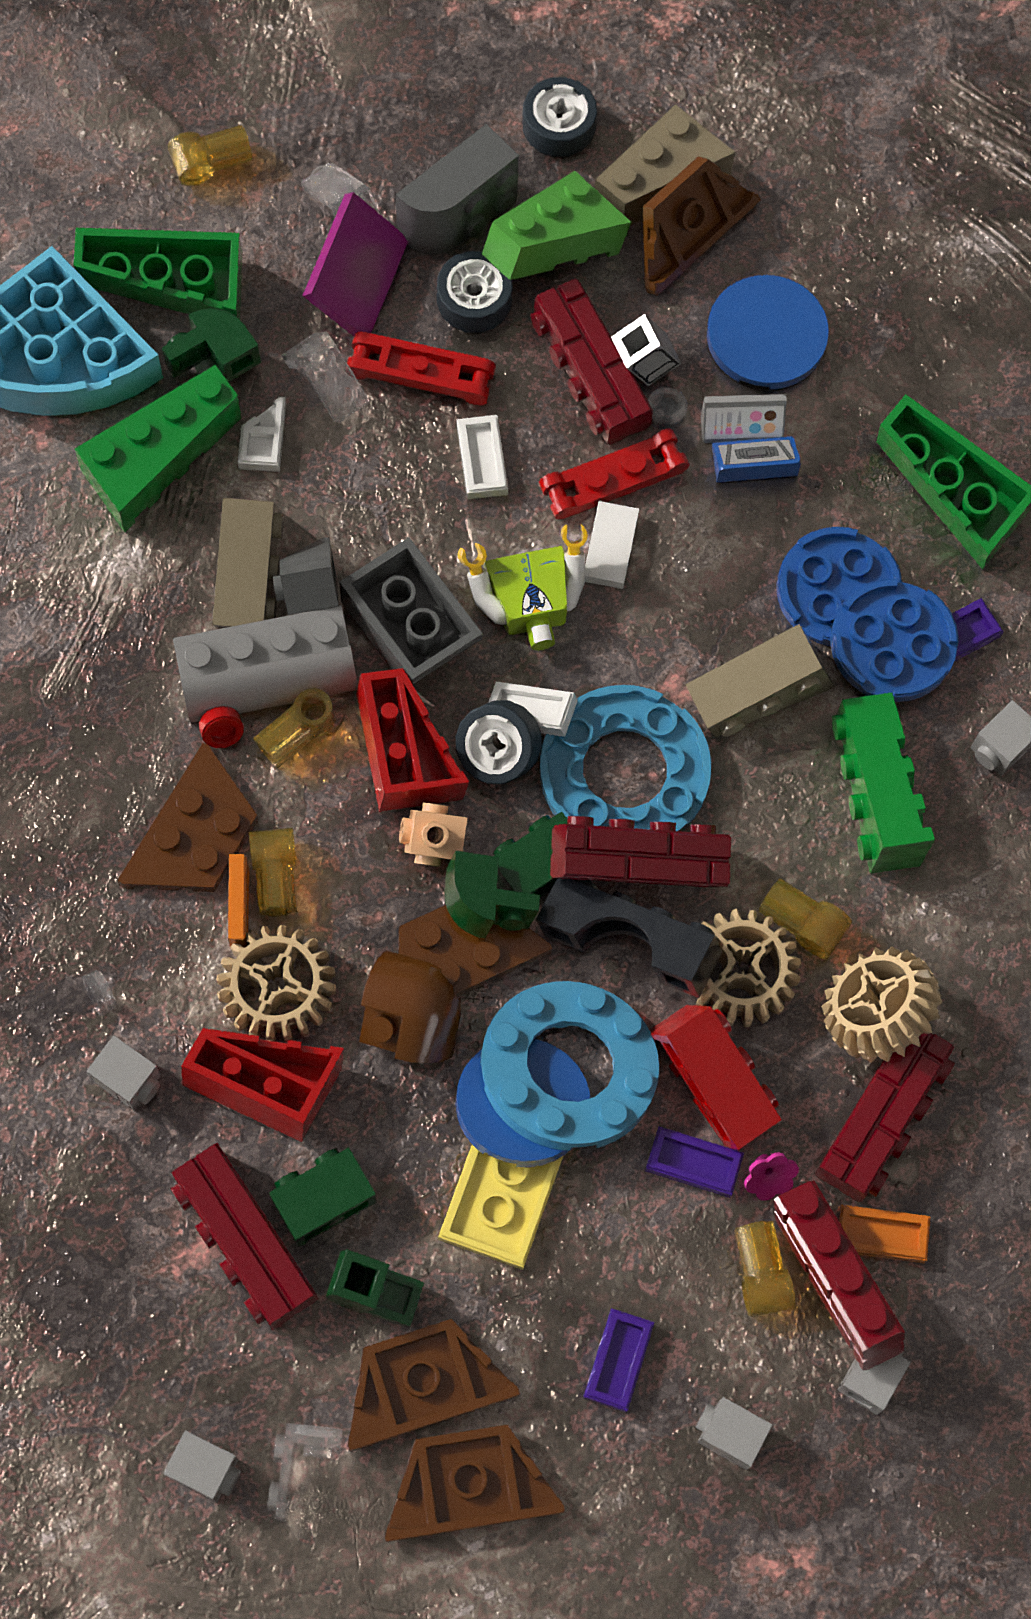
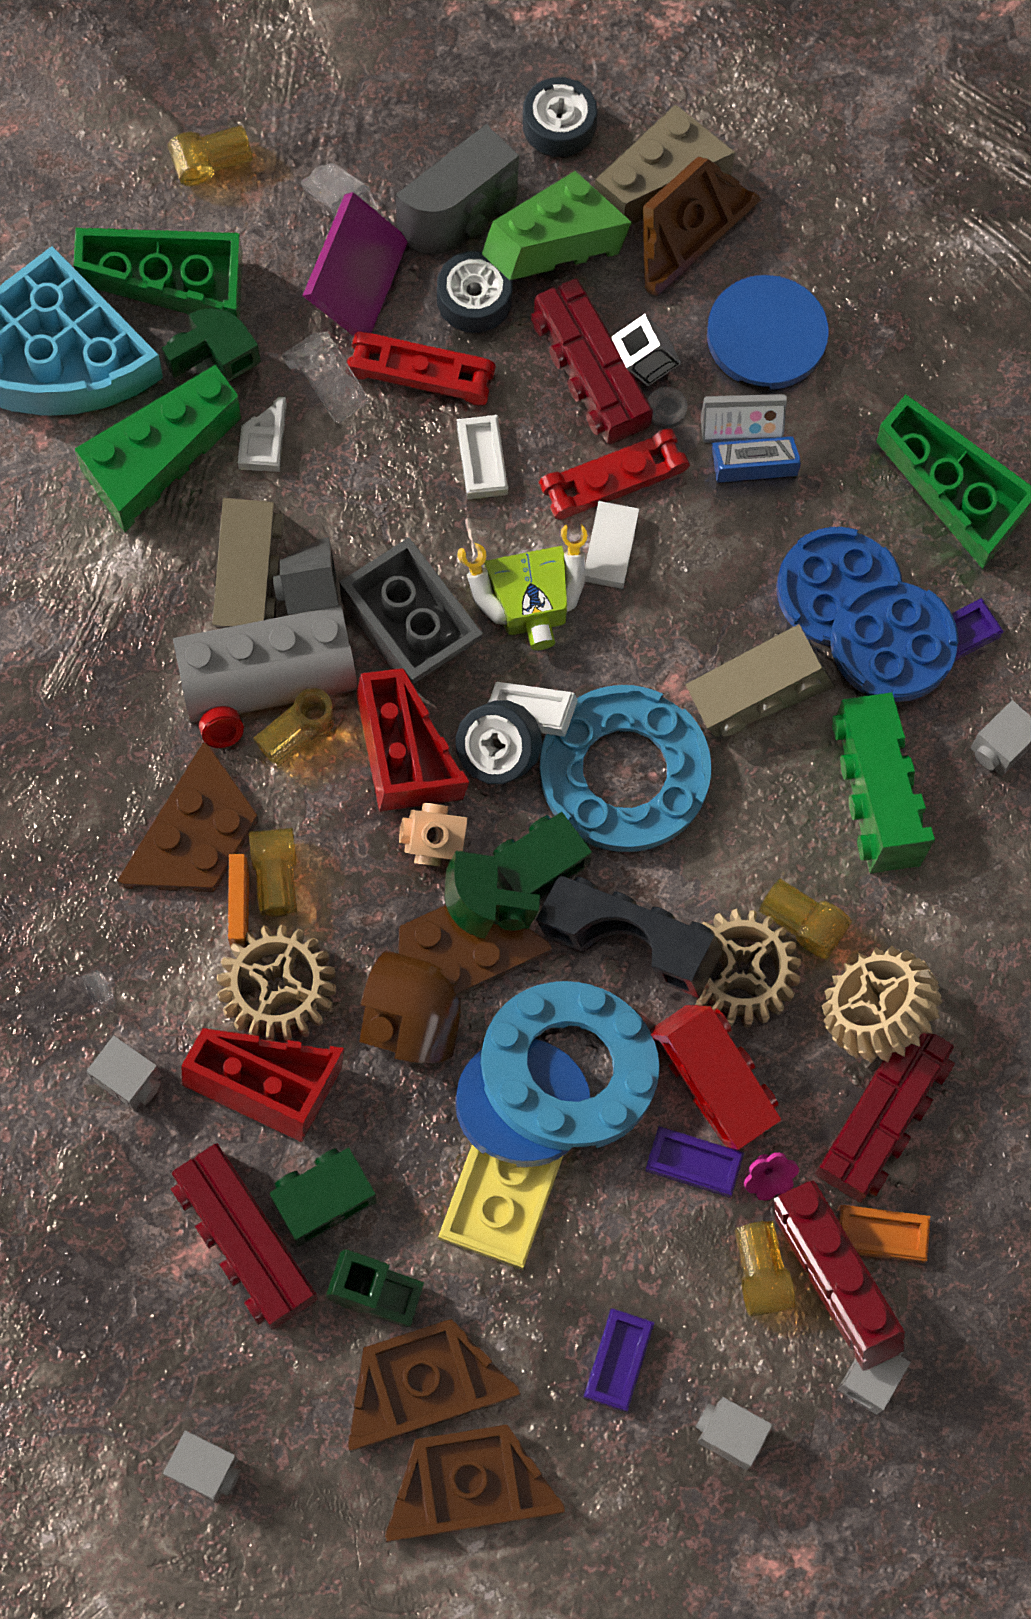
clear bracket [267,1423,344,1523] -> none
dark red brick [550,816,731,888] -> none

